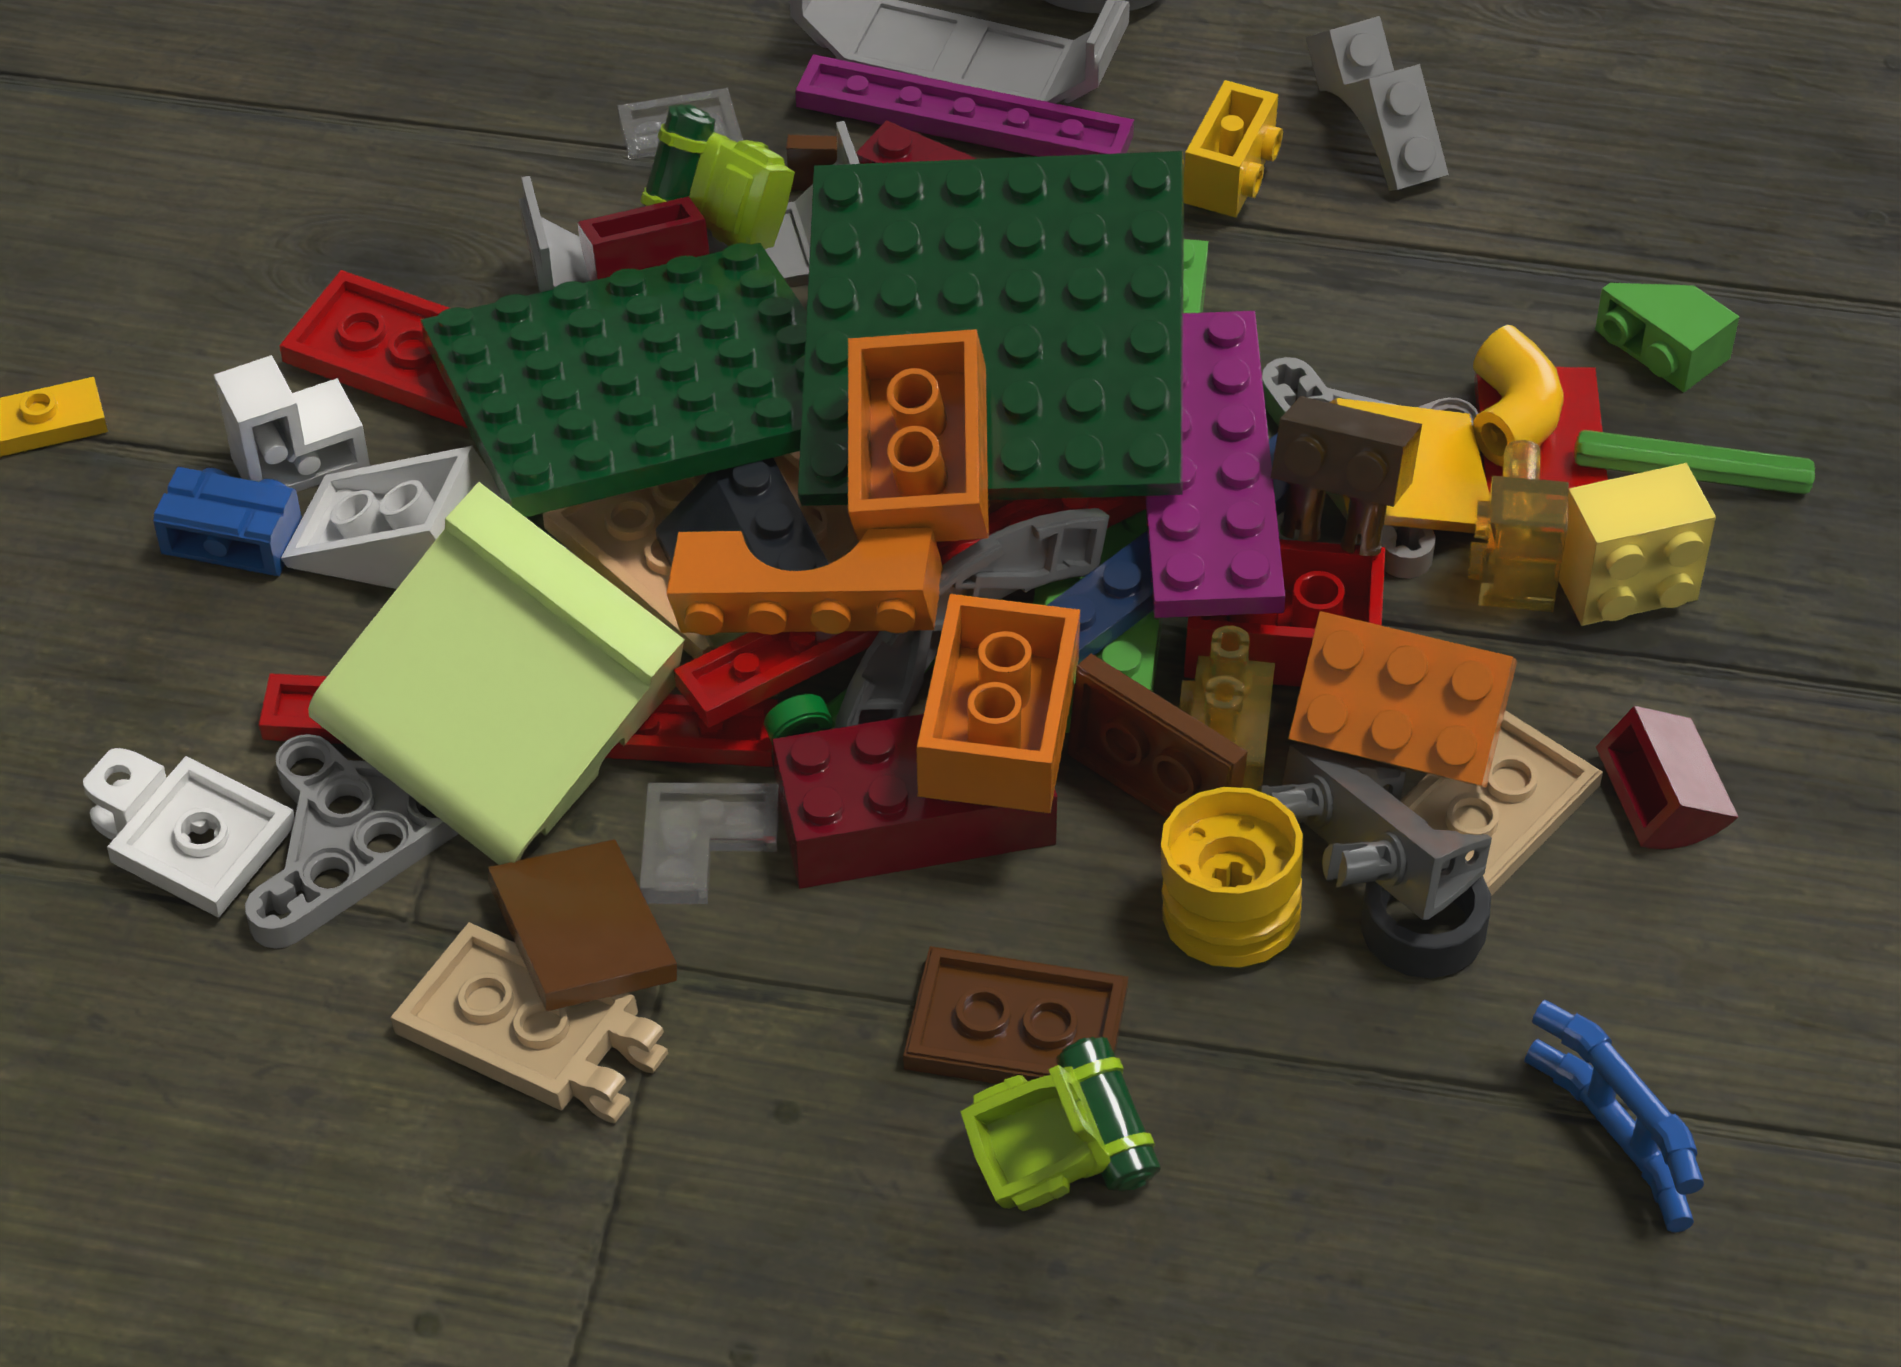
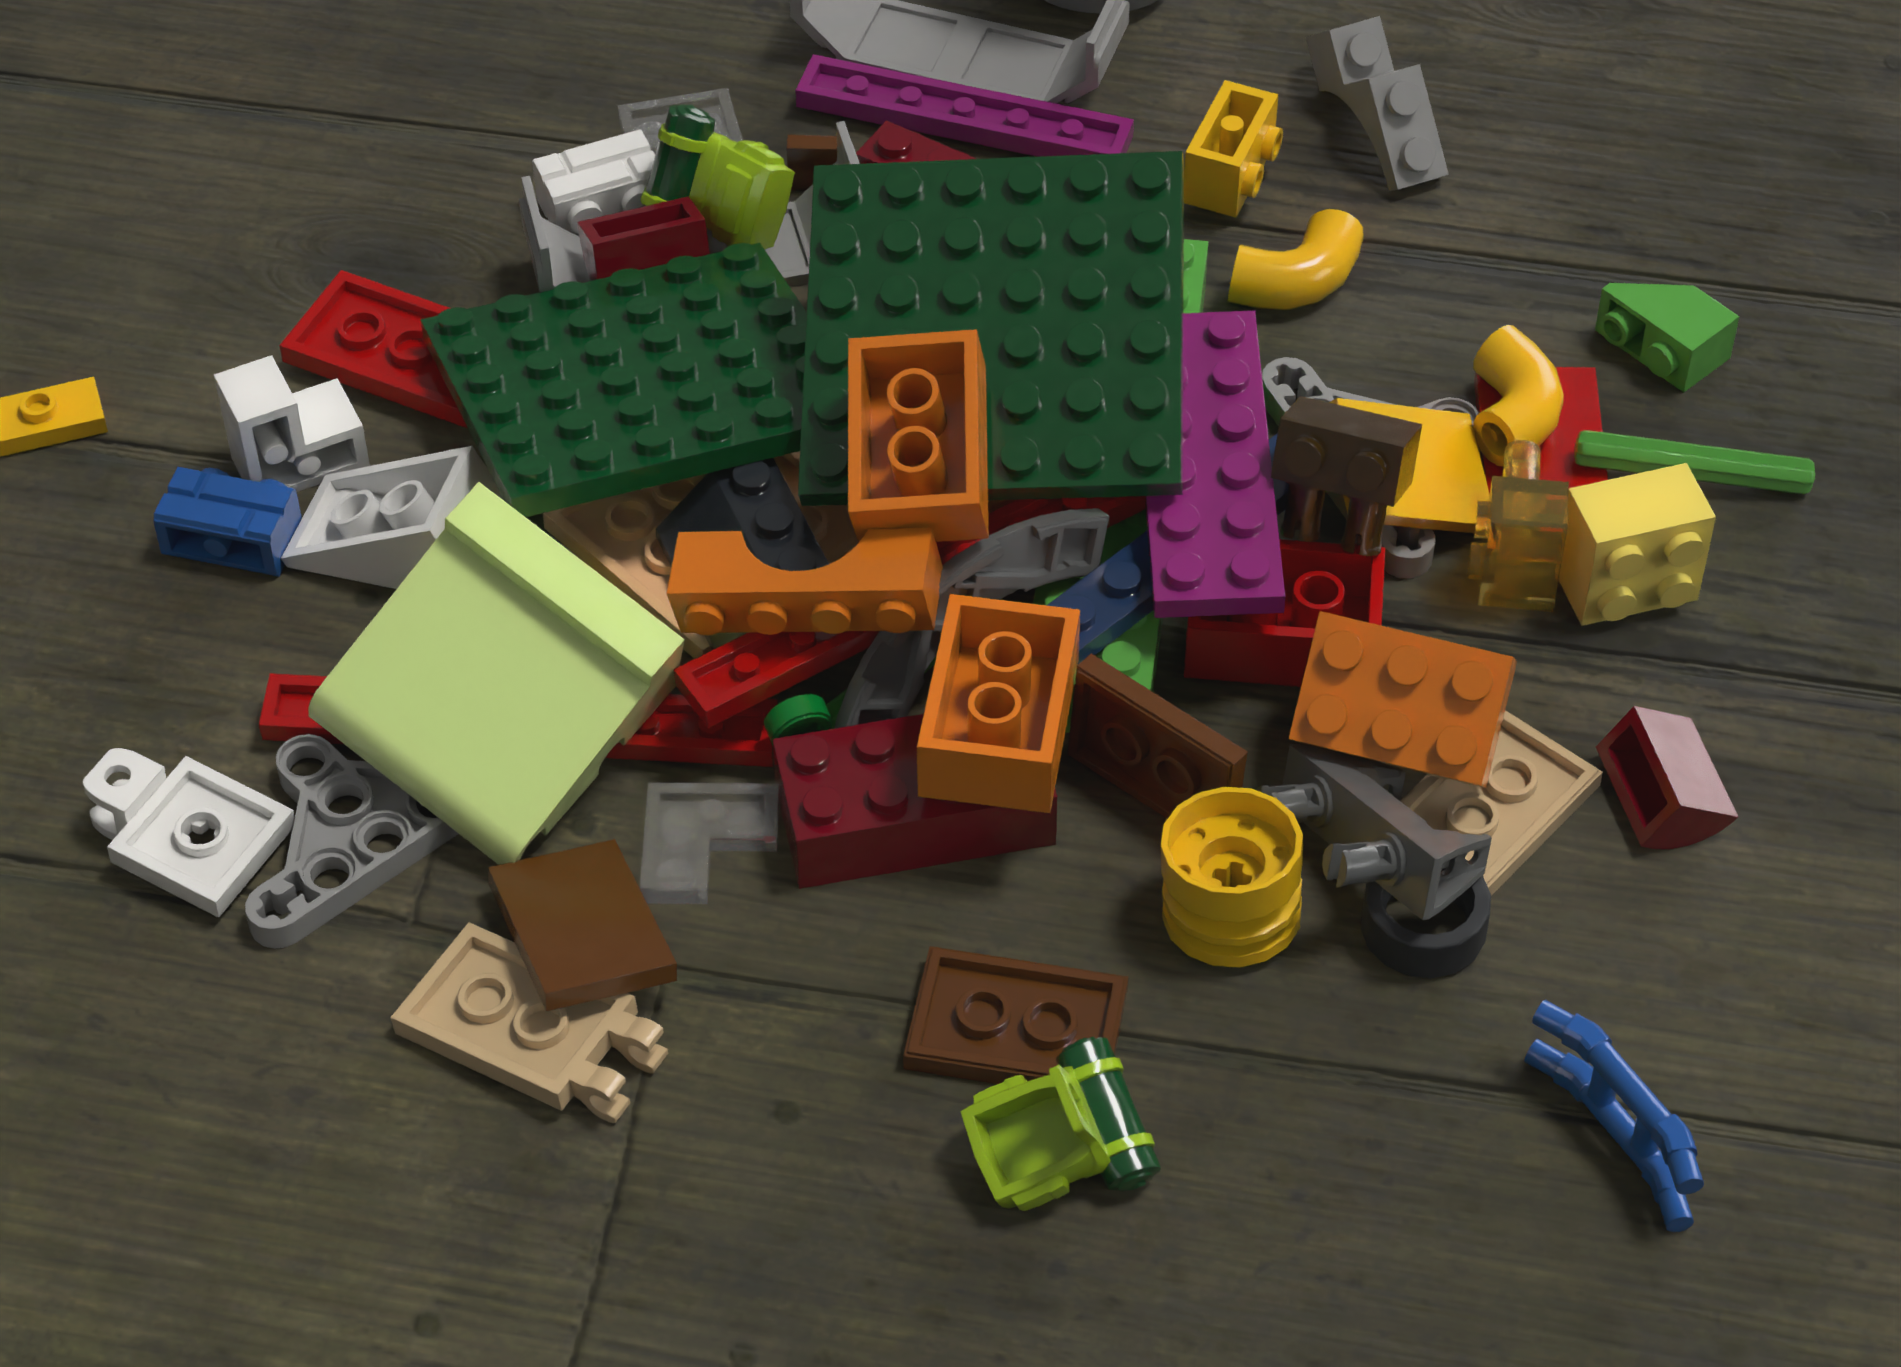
clear yellow brick [1179,626,1275,790] -> none
none -> white brick [532,129,655,234]
none -> yellow cylinder [1228,209,1364,310]

